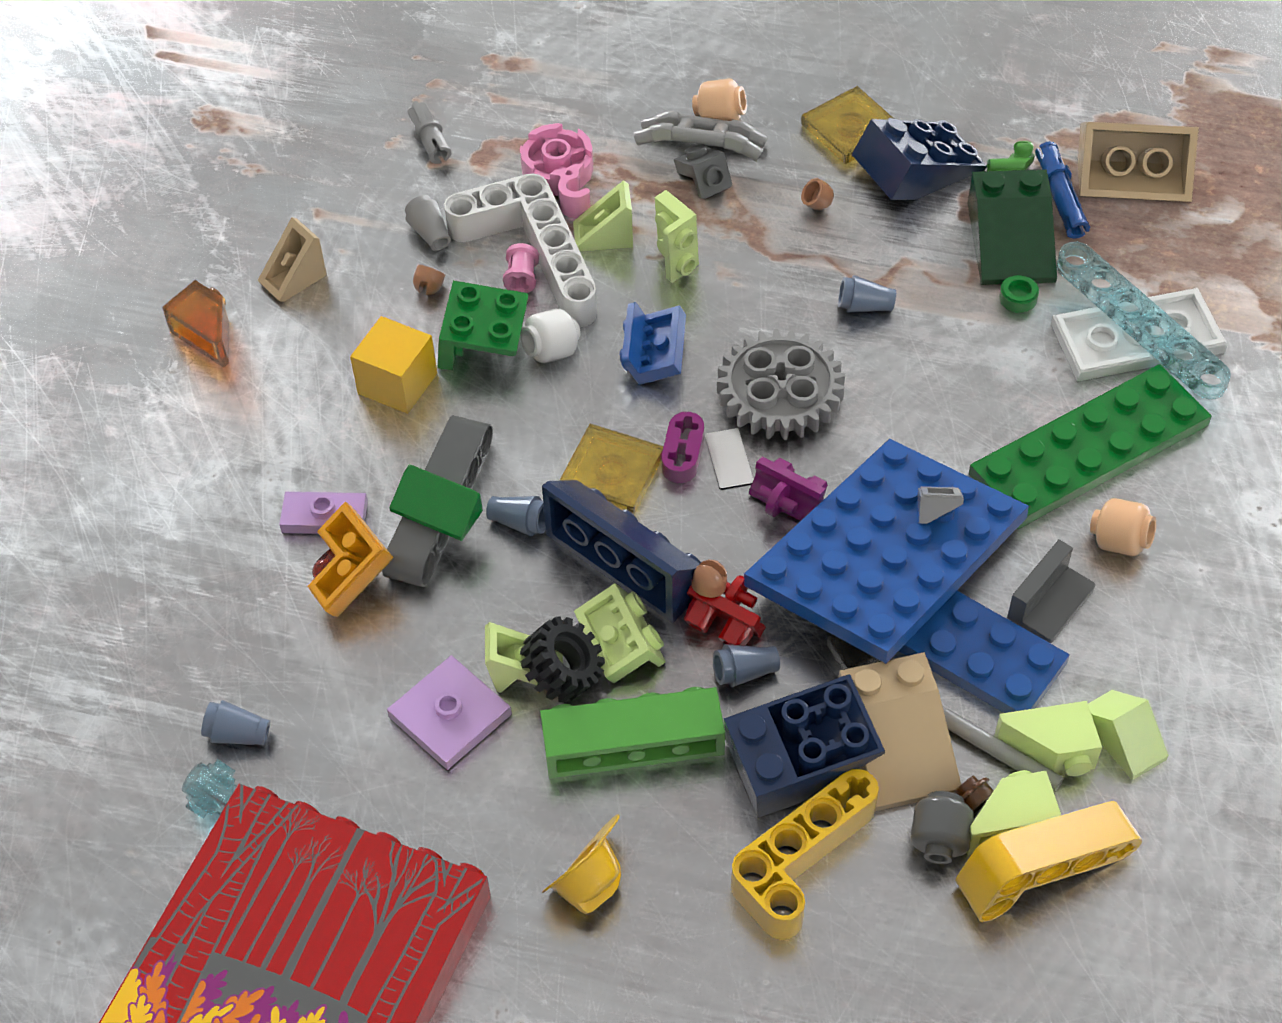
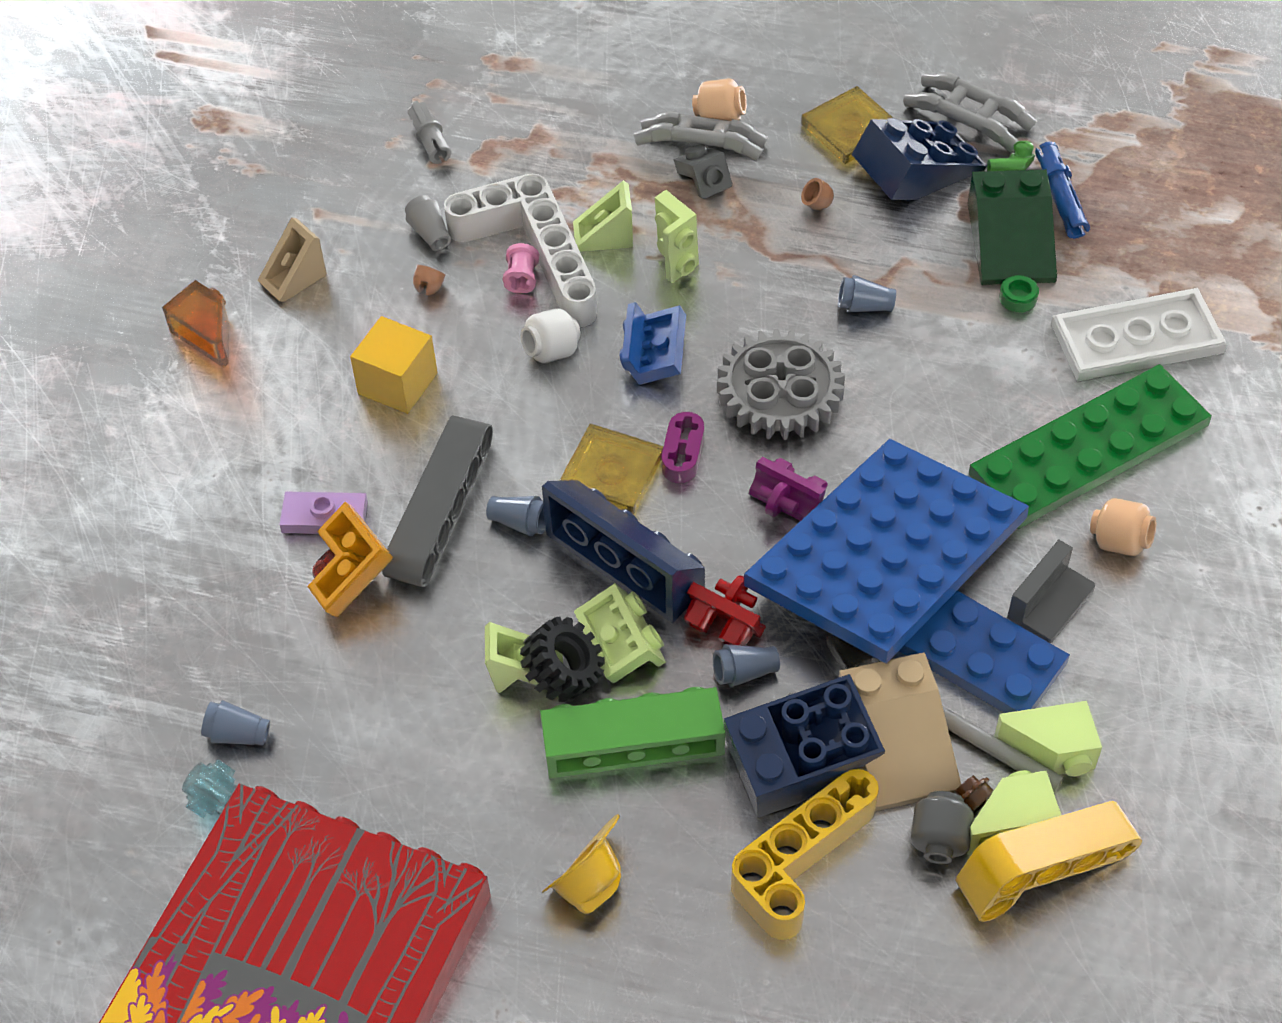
lavender plate [387,655,512,770] -> none
green slope [389,464,483,541] -> none
green bracket [437,280,528,371] -> none
bright pink piece [520,123,593,218] -> none
nougat hinge [692,559,727,598] -> none
white sticker [705,428,754,488] -> none
light grey slope [918,486,964,524] -> none
clear light blue beam [1057,242,1231,399] -> none
tan slope [1078,122,1199,202] -> none
yellowish green slope [1088,690,1169,780] -> none
none -> light grey piece [903,72,1037,153]

